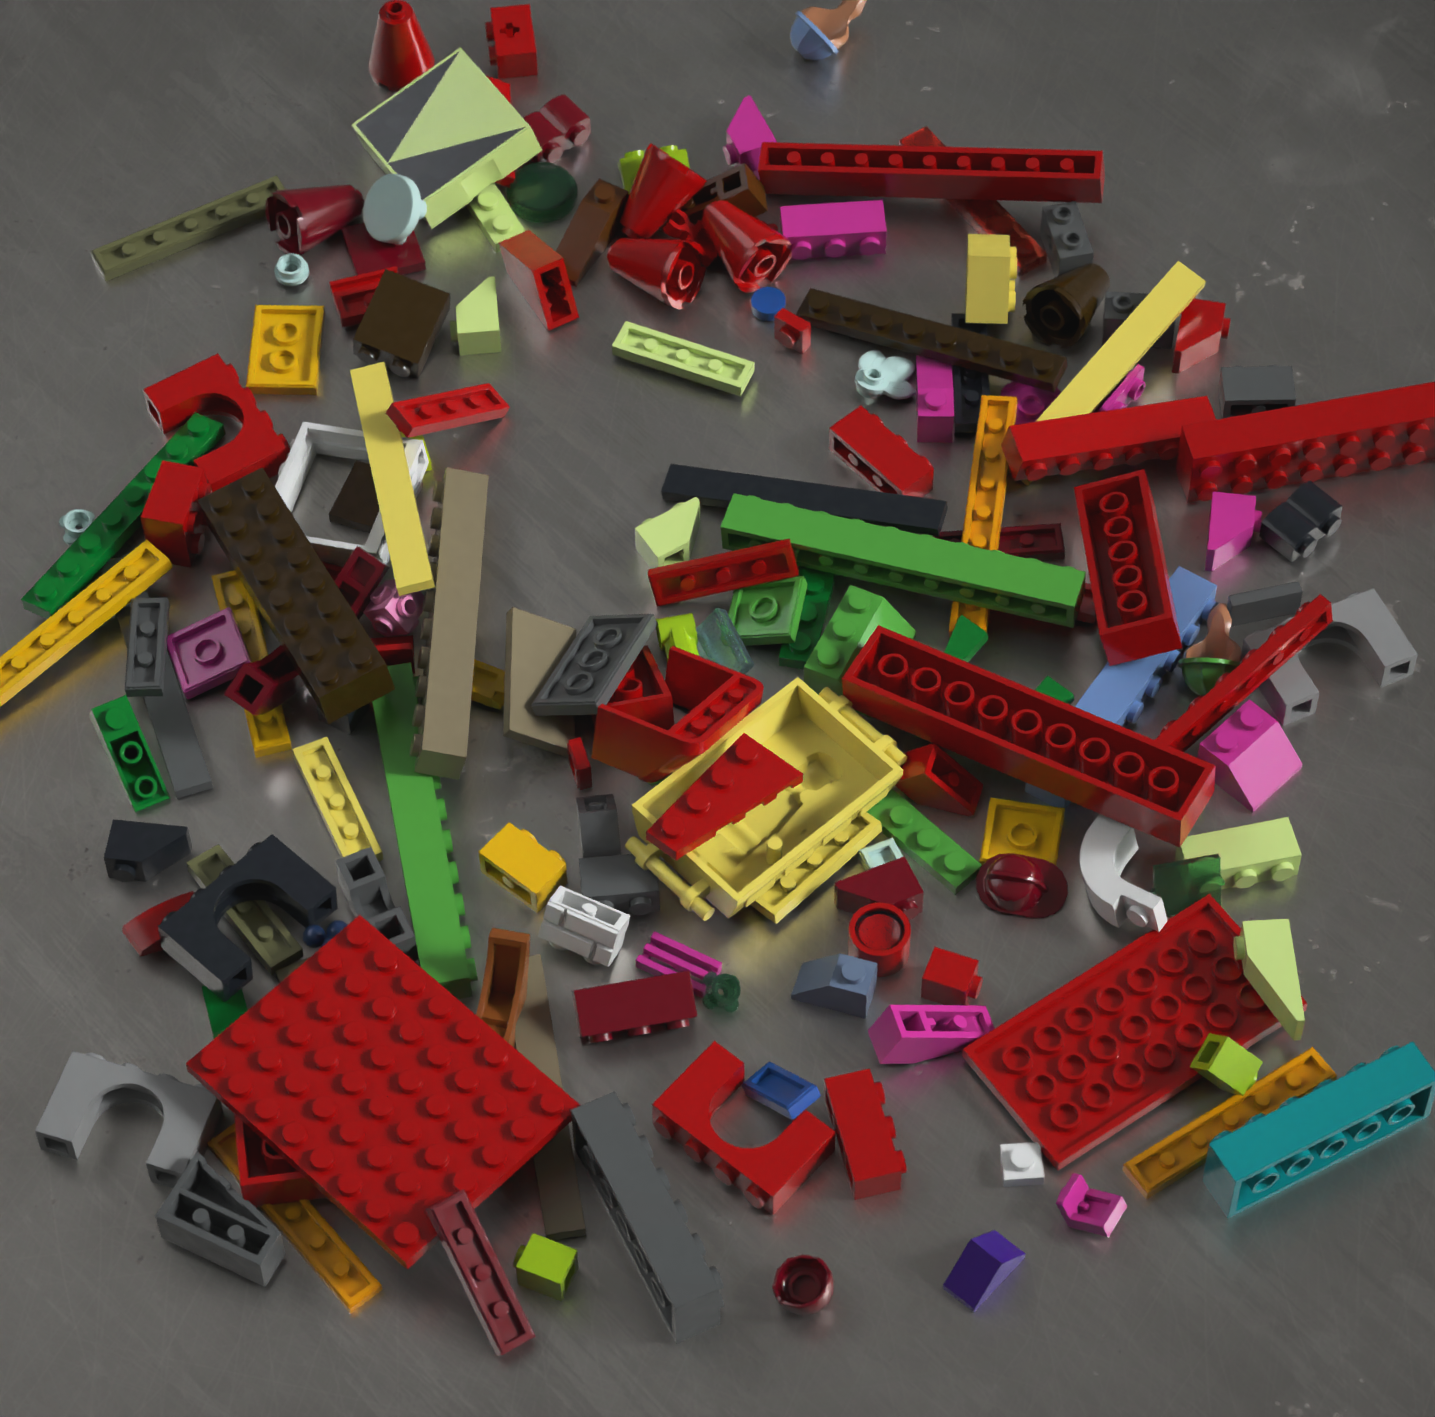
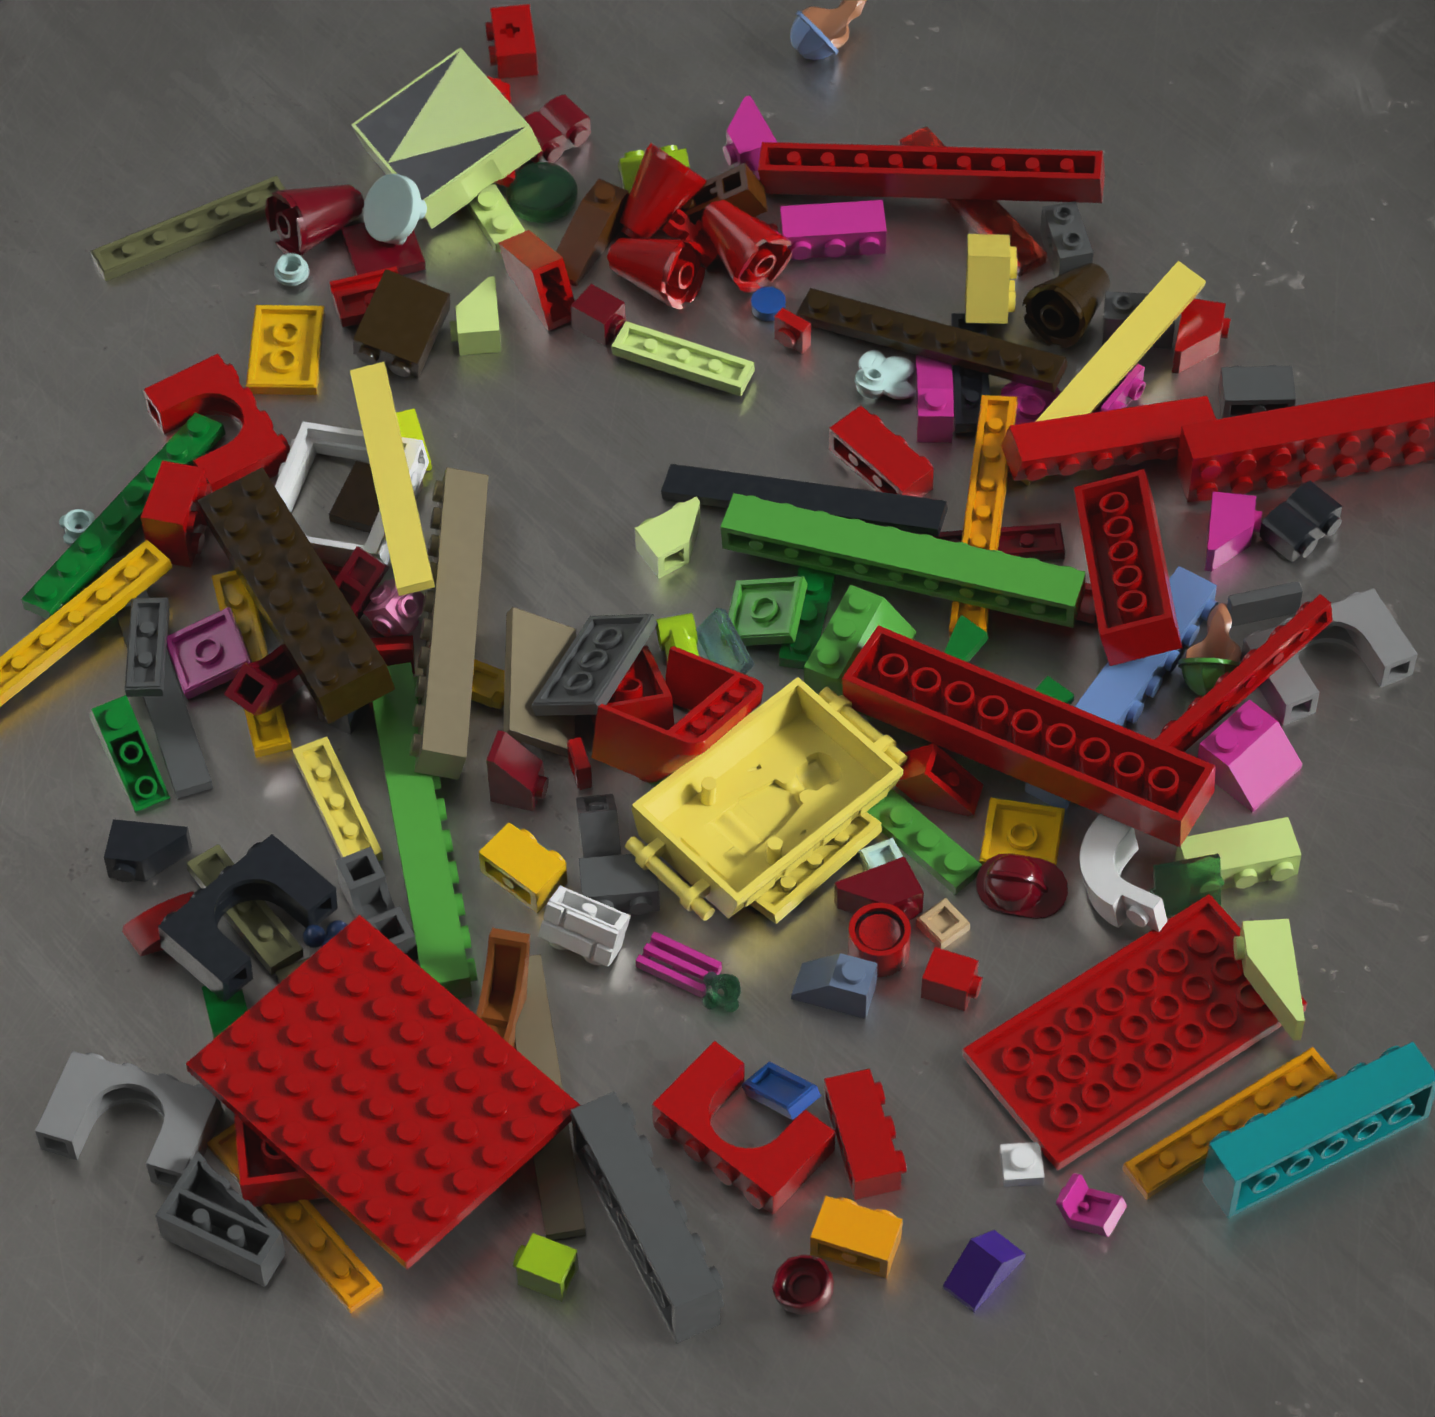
red cone [368,0,435,92] -> none
red plate [386,383,510,438] -> none
dark red tile [425,1190,536,1356] -> none
dark red brick [572,970,698,1043] -> none
red wing [646,733,803,860] -> none
red tile [648,538,799,607] -> none
dark pink slope [868,1004,995,1064] -> none
lime brick [1190,1033,1263,1096] -> none
none -> dark red slope [486,730,549,812]
none -> dark red brick [570,284,627,346]
none -> light orange brick [810,1196,903,1279]
none -> tan tile [916,898,970,949]

